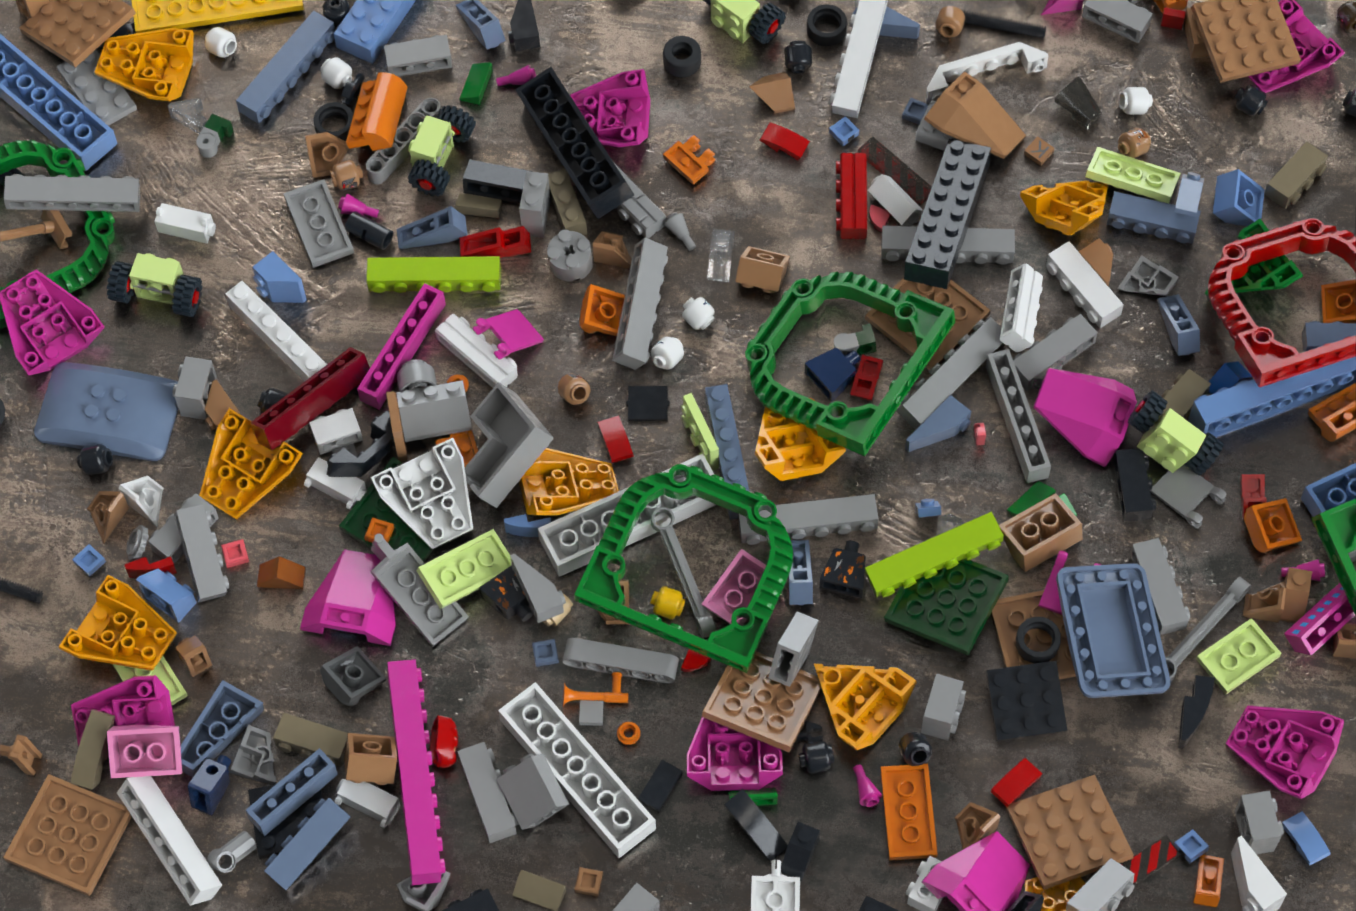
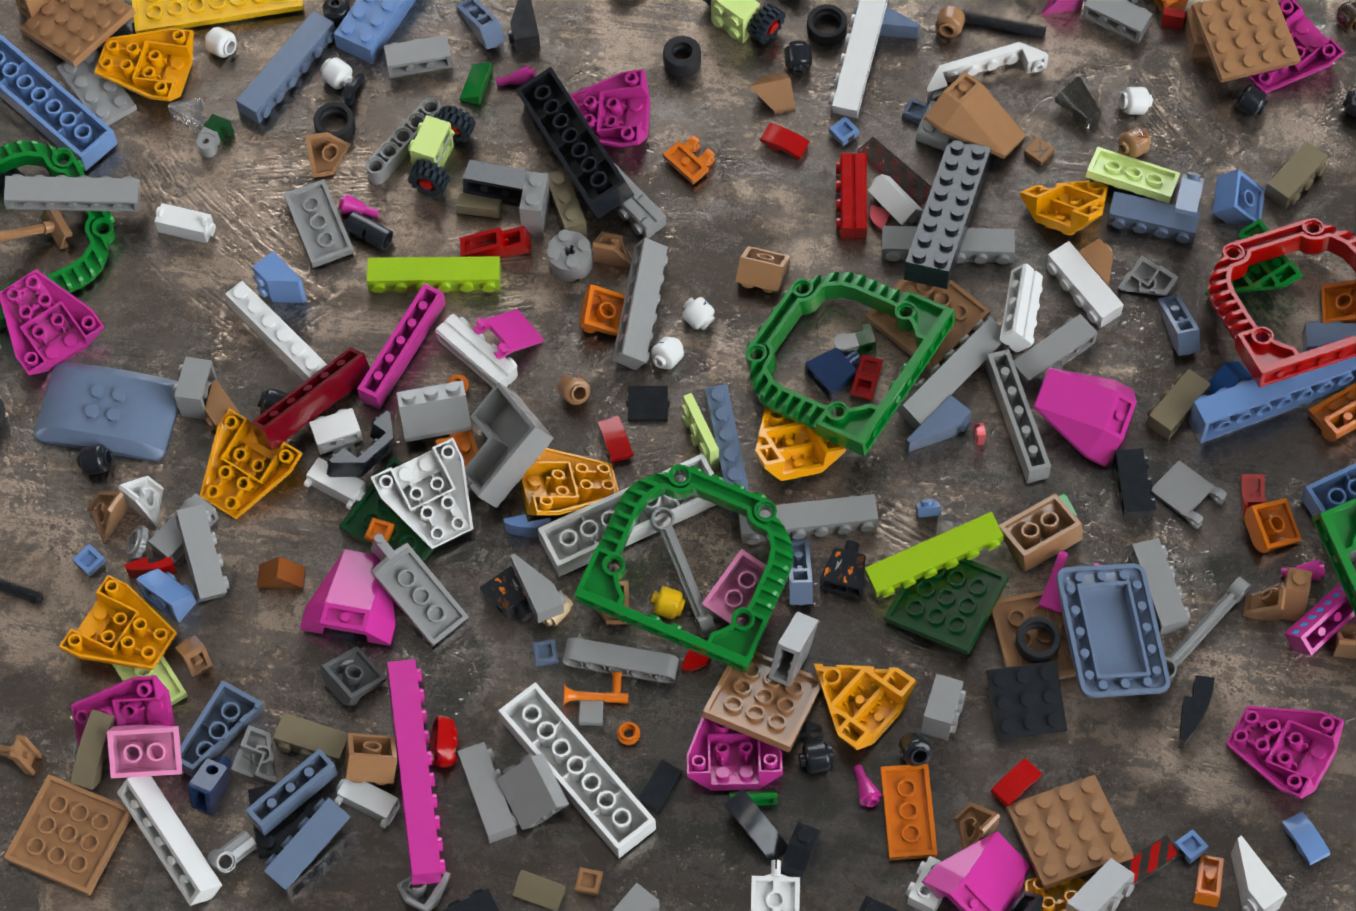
brick [107,253,202,317] -> none
coral tile [221,539,249,568] -> none
medium nougat head [330,160,363,191] -> none
orange brick [346,72,408,151] -> none
medium nougat tile [386,391,408,462] -> none
sand blue slope [397,206,468,249] -> none
light grey piece [397,359,437,392] -> none
yellowish green plate [416,529,511,609] -> none
light grey cone [664,212,696,251] -> none
clear slope [707,229,735,282] -> none
green slope [1007,481,1056,517] -> none
brick [1128,390,1224,476] -> none
yellowish green plate [1196,618,1282,694] -> none
light grey brick [1234,790,1284,854] -> none

